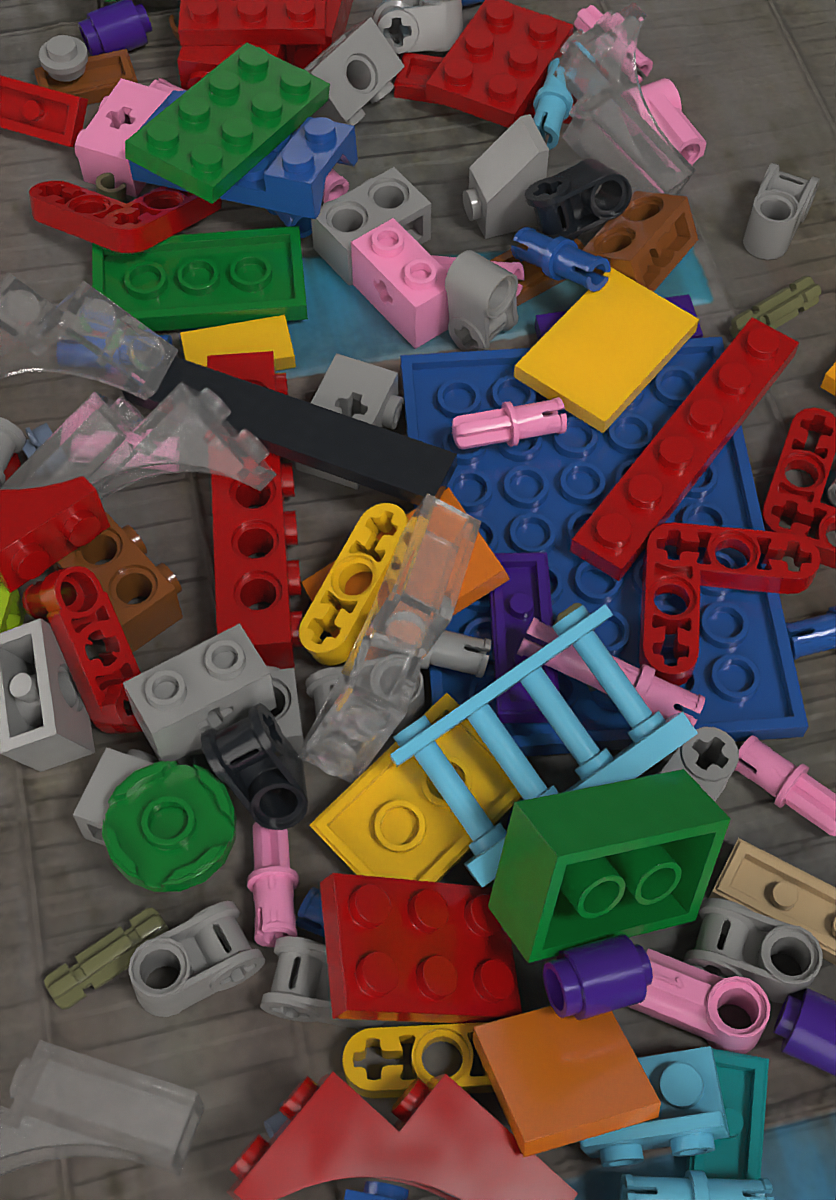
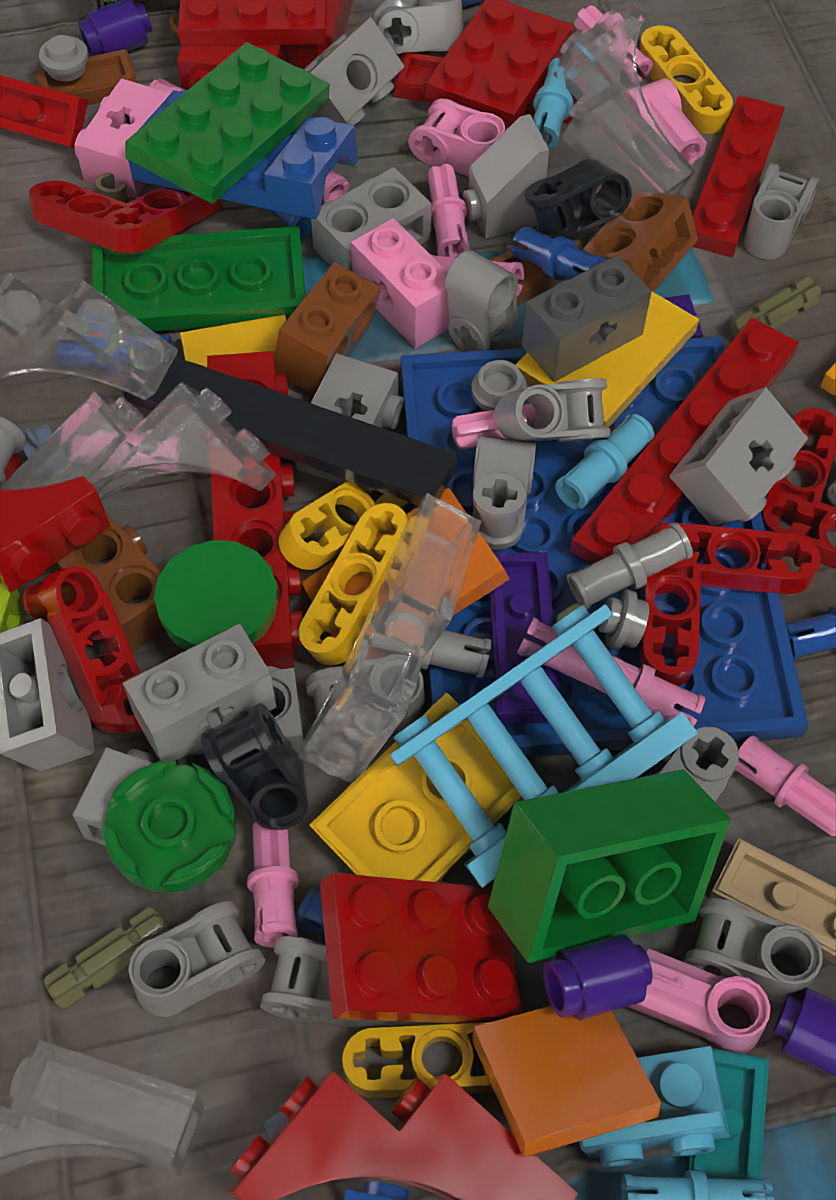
none -> green tile [154,540,279,650]
none -> dark orange brick [274,262,381,395]
none -> yellow beam [278,481,408,570]
none -> bright pink piece [408,98,505,177]
none -> bright pink axle [427,163,470,258]
none -> light grey plate [471,360,527,411]
none -> light grey piece [471,436,536,550]
none -> light grey piece [494,378,611,442]
none -> dark grey brick [522,255,652,382]
none -> medium azure pin [555,414,654,509]
none -> light grey pin [567,523,693,609]
none -> light grey plate [598,589,649,650]
none -> yellow beam [639,25,733,134]
none -> light grey brick [669,387,808,526]
none -> red plate [692,95,785,258]

